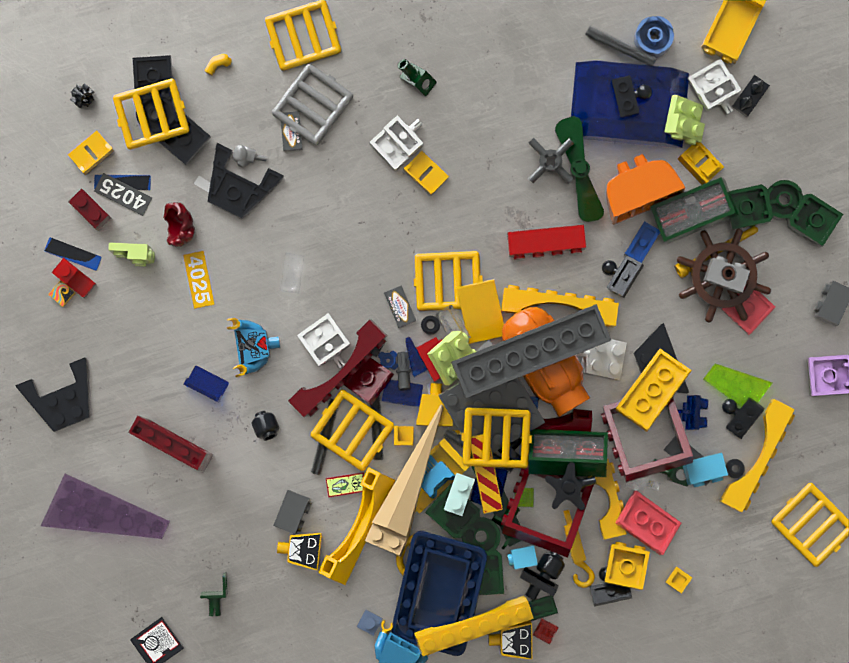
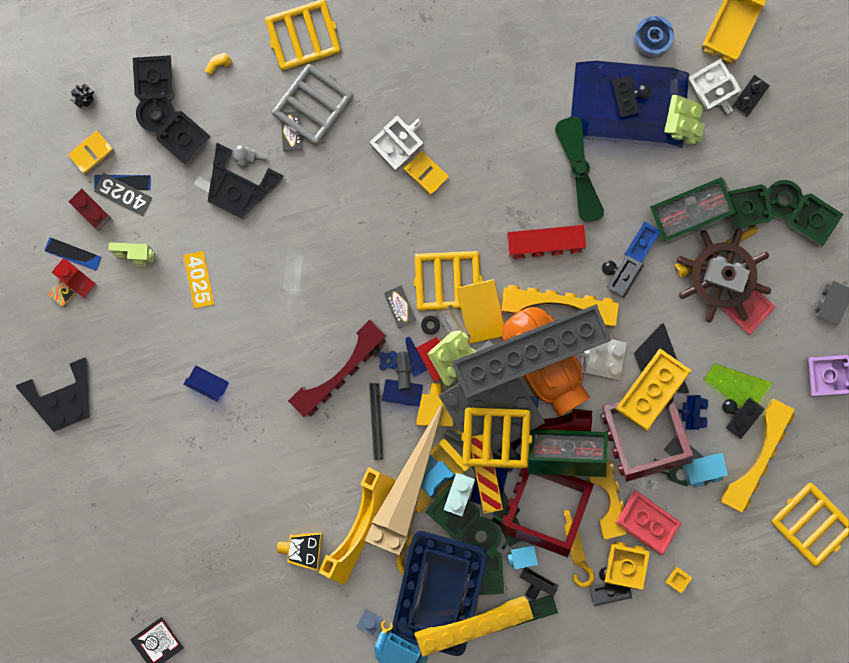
clear purple wing [41,474,170,539] -> none
yellow bar [113,79,189,150] -> none
dark red window [128,415,213,471] -> none
dark red hair [163,202,195,247] -> none
dark green bracket [200,572,228,616] -> none
dark azure torso [227,318,280,378] -> none
black head [251,411,279,441] -> none
dark grey brick [273,490,312,534] -> none
white plate [297,313,351,369] -> none
yellow bar [311,389,394,471] -> none
dark grey axle [311,398,338,475] -> none
tile [326,472,364,497] -> none
dark red tile [344,358,394,405] -> none
yellow panel [394,426,414,446] -> none
dark green bracket [398,59,437,96] -> none
torso [488,620,532,659] -> none
clear neon green plate [514,488,534,507] -> none
dark grey bar [528,138,574,184] -> none
clear red tile [533,618,559,644] -> none
black head [536,551,565,581] -> none
black animal [545,462,597,510] -> none
dark grey axle [585,26,657,67] -> none
orange hips [606,154,685,225] -> none
yellow piece [678,142,724,185] -> none
black plate [726,459,745,478] -> none

